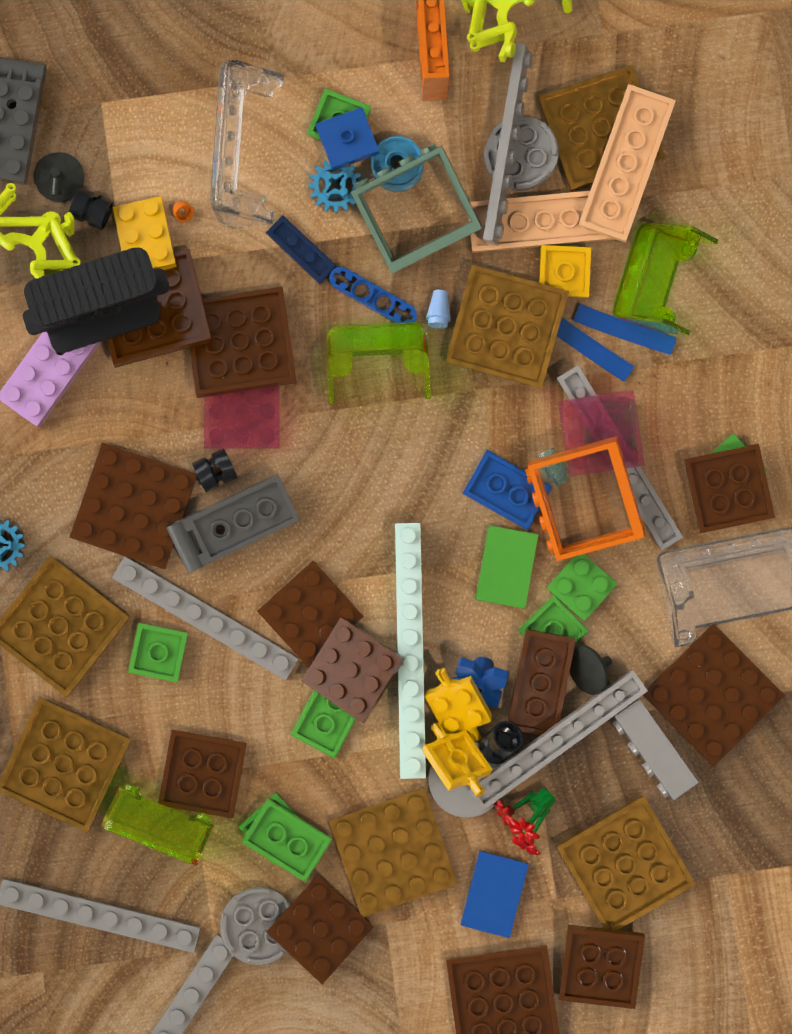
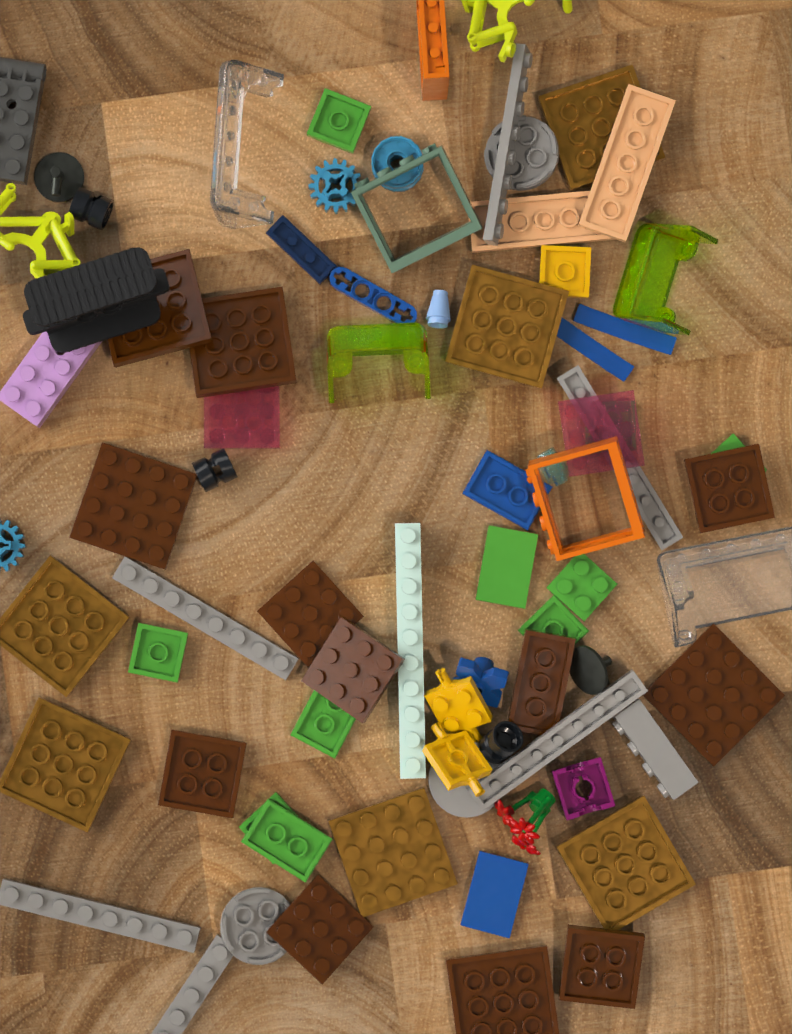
clear neon green windscreen [101,783,217,865] -> none
yellow plate [113,196,177,270] -> none
dark grey hinge [166,473,300,573] -> none
orange hinge [172,200,194,223] -> none
blue plate [315,107,380,171] -> none
none -> magenta brick [551,757,615,820]

